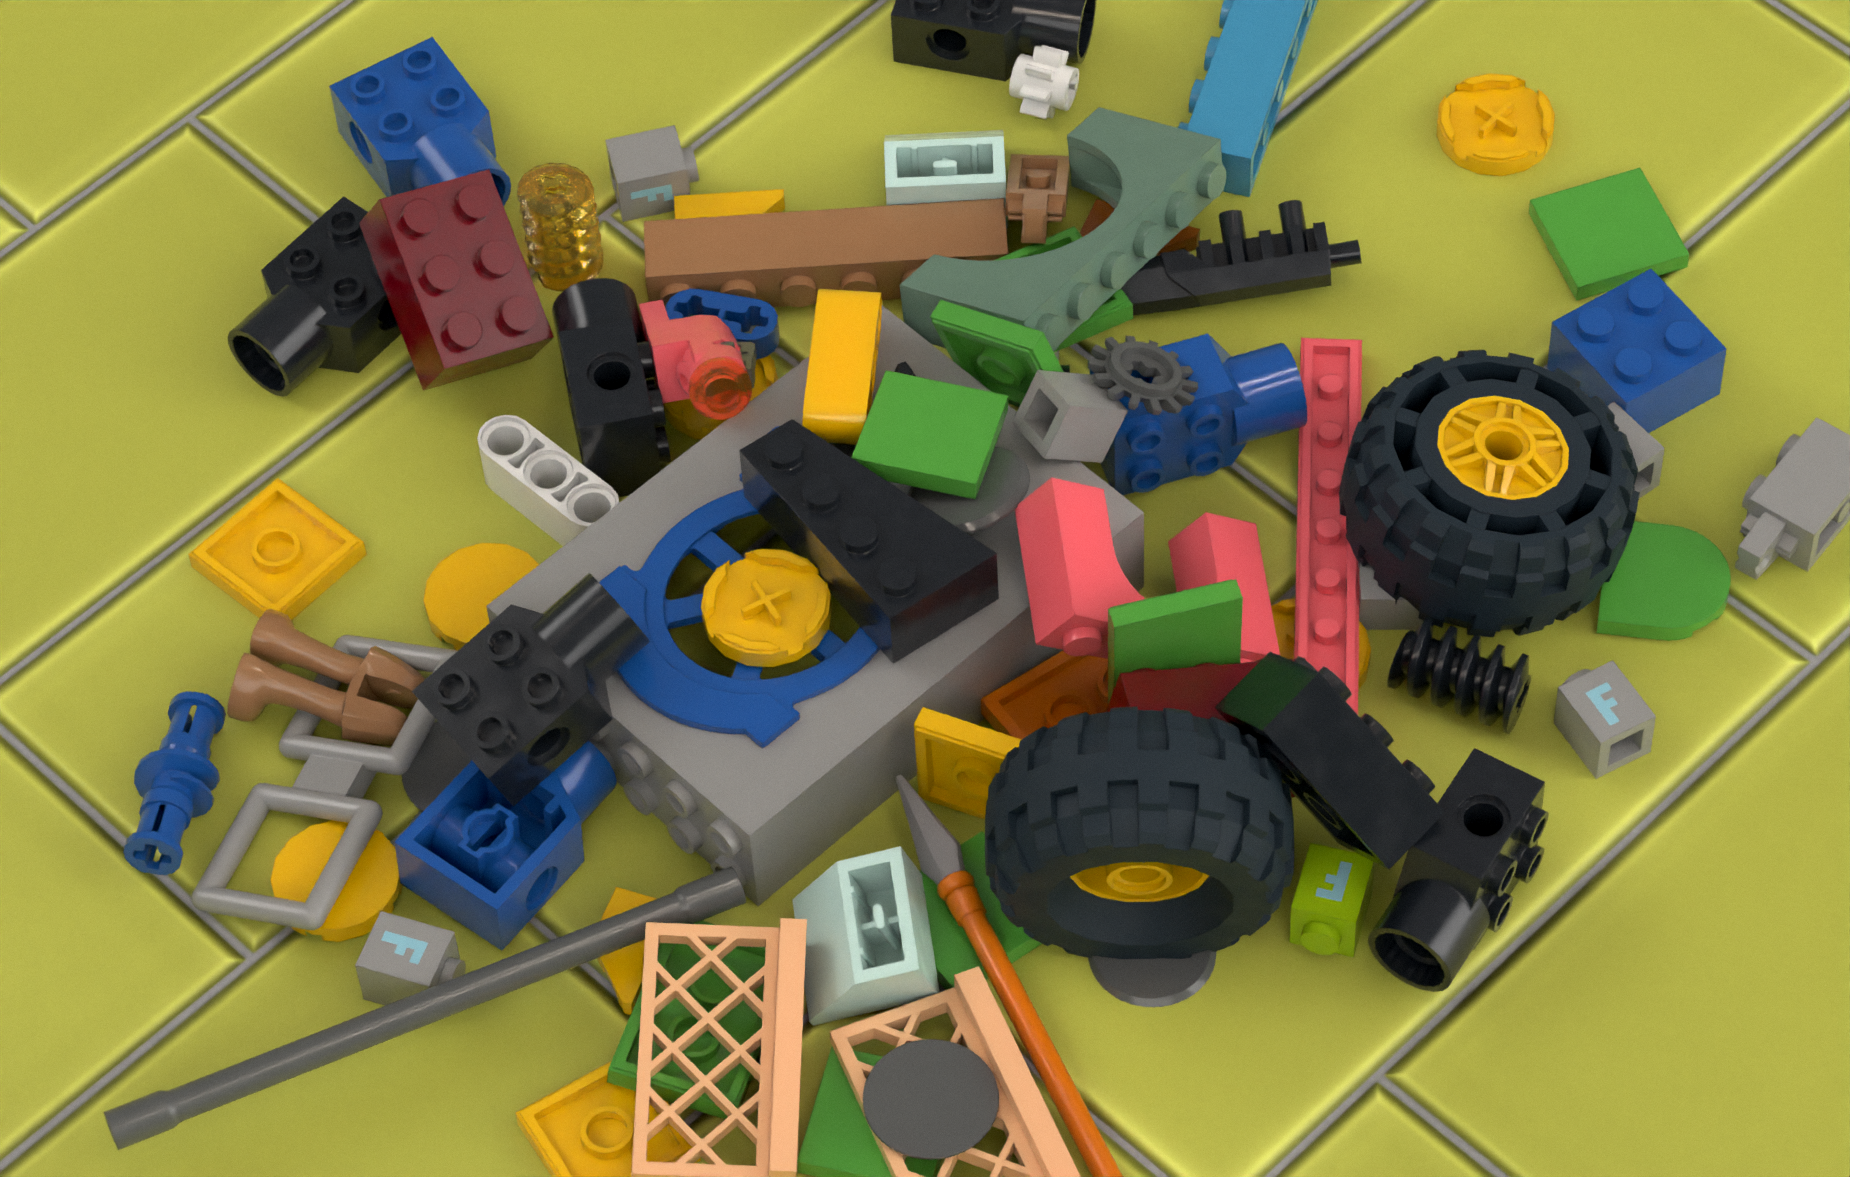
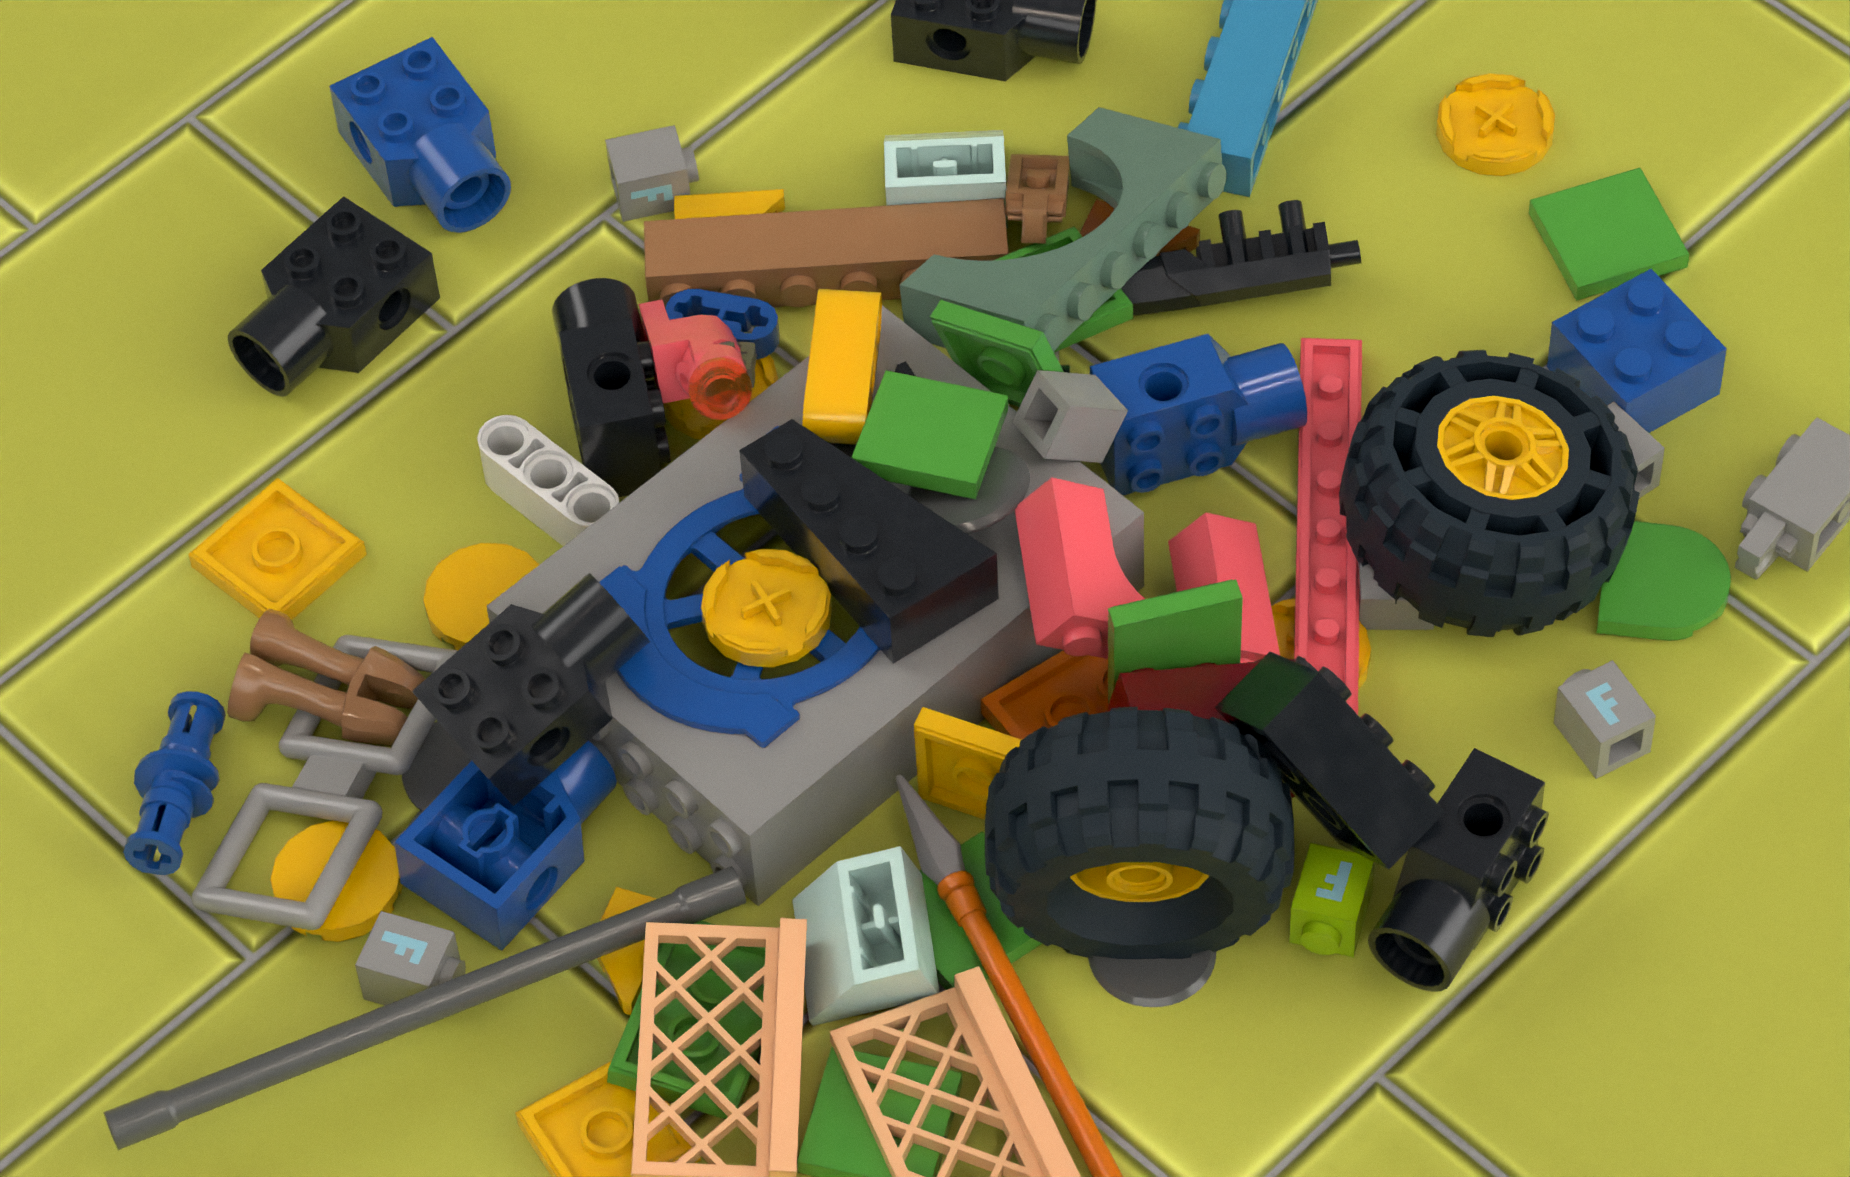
dark red brick [359,169,554,391] -> none
clear yellow piece [517,163,603,291] -> none
dark grey piece [863,1039,999,1160] -> none
white gear [1009,45,1079,120] -> none
dark grey gear [1088,336,1198,415] -> none
black piece [1387,616,1531,734] -> none

